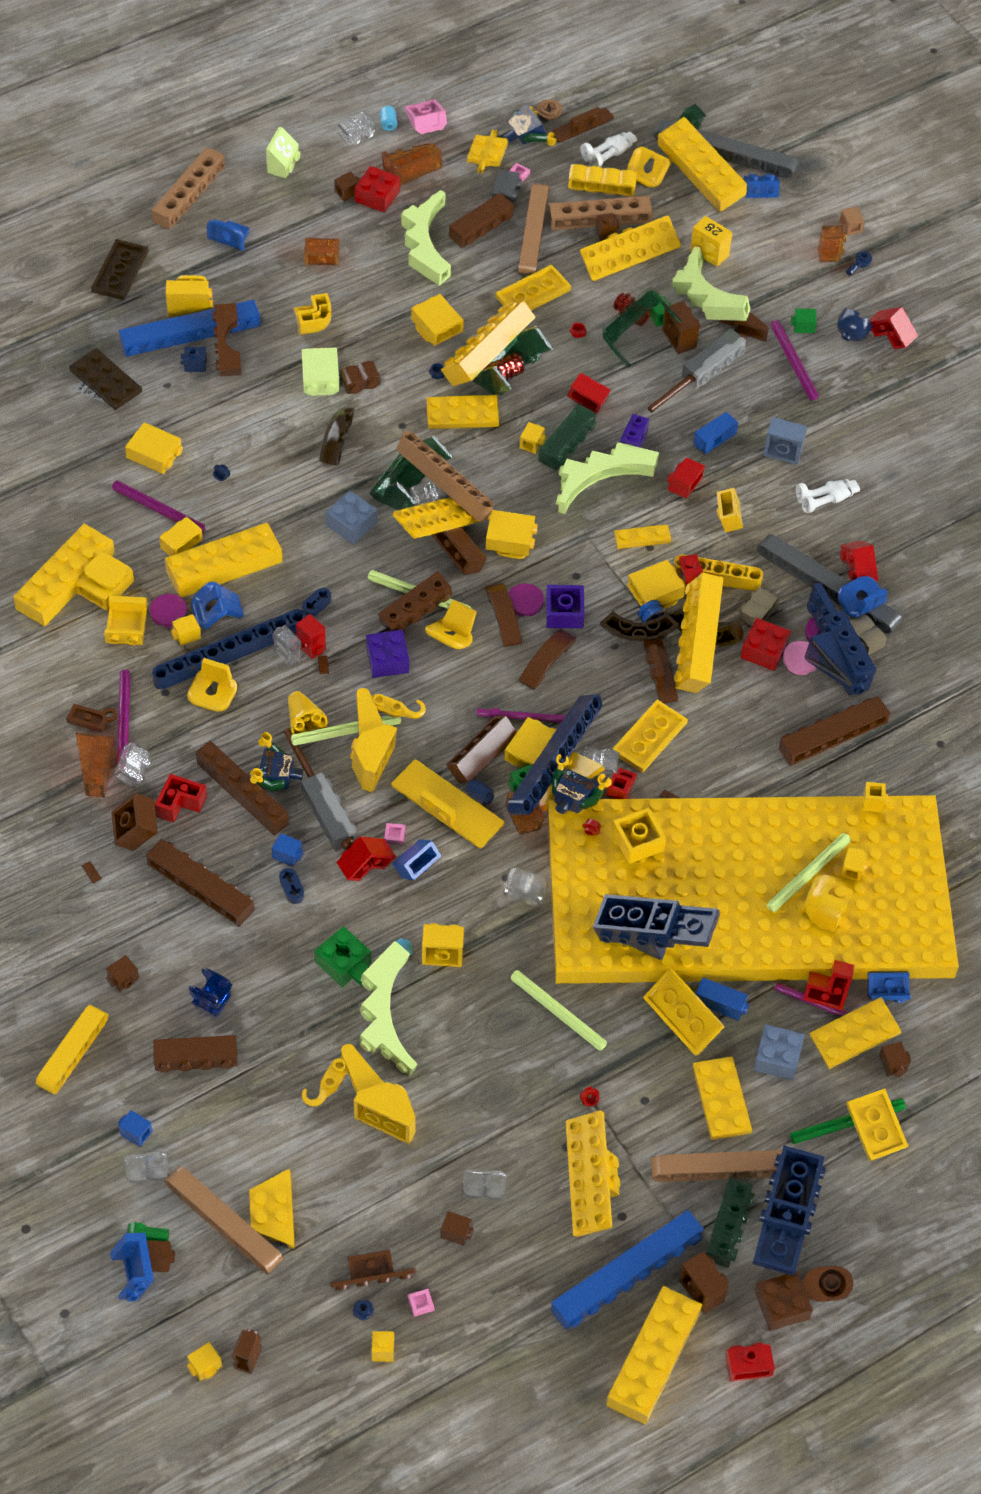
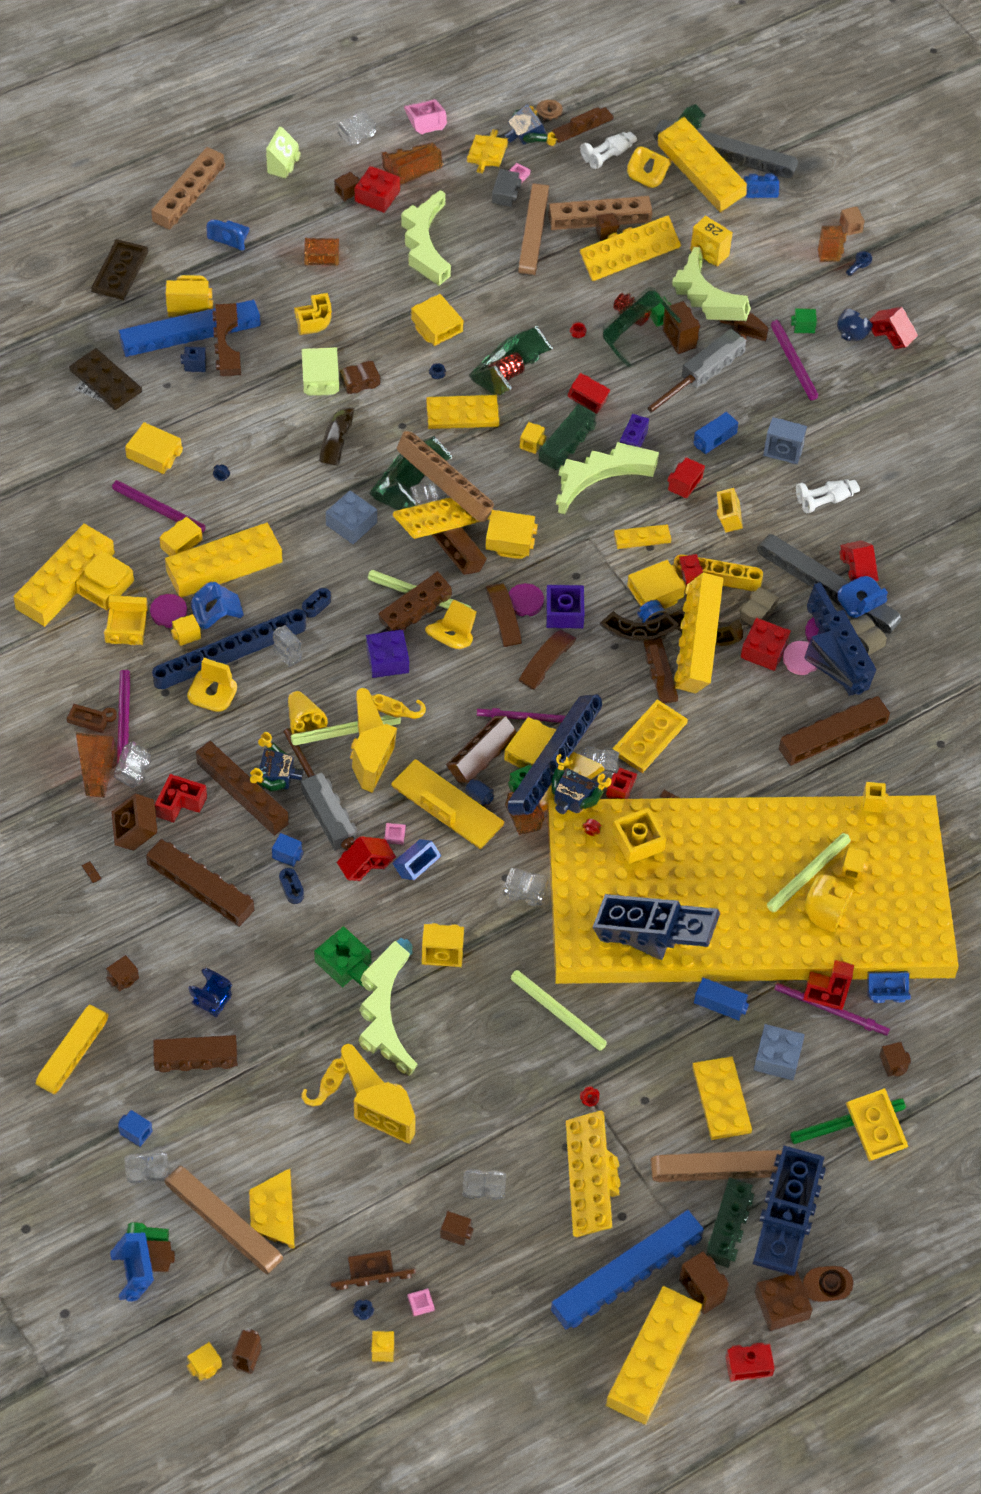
red brick [296,614,326,659] -> none
reddish brown piece [318,655,329,674] -> none
medium azure brick [380,106,398,131] -> none
yellow brick [441,301,535,386] -> none
reddish brown brick [449,193,513,249] -> none
yellow plate [495,264,571,311] -> none
yellow brick [568,164,637,197] -> none
yellow plate [643,969,725,1055] -> none
yellow plate [809,997,901,1069] -> none

